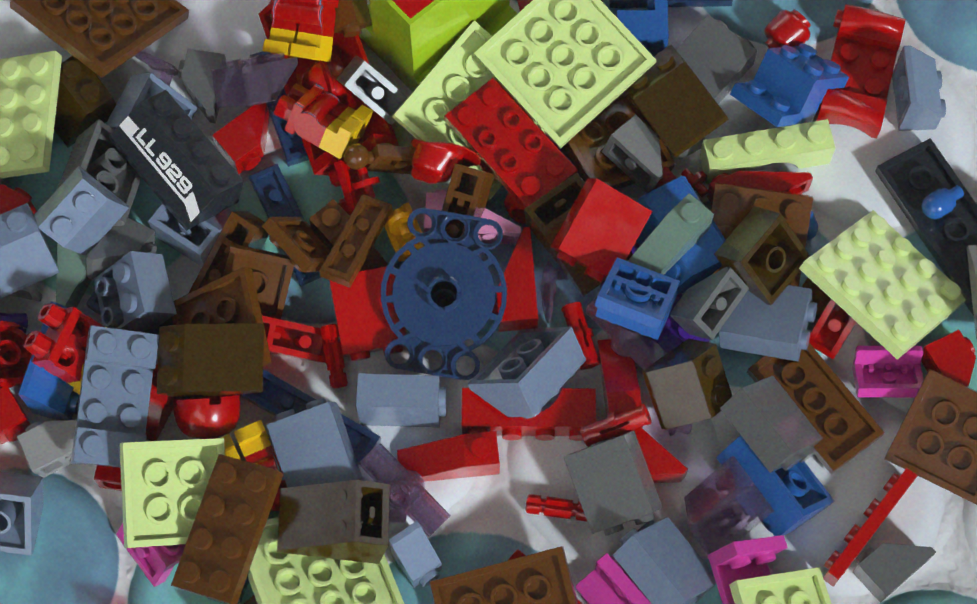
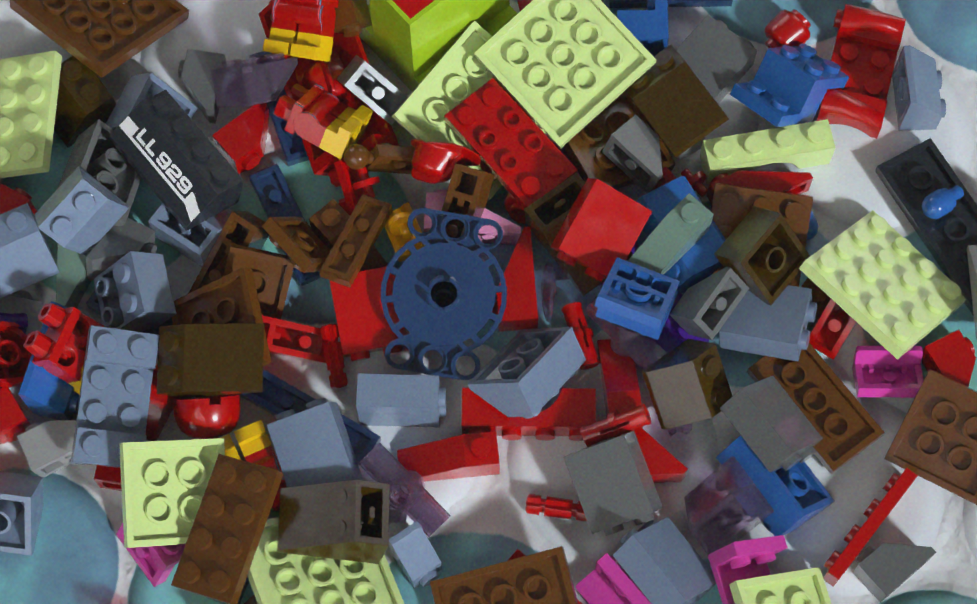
clear purple bar [134,51,178,86] -> none

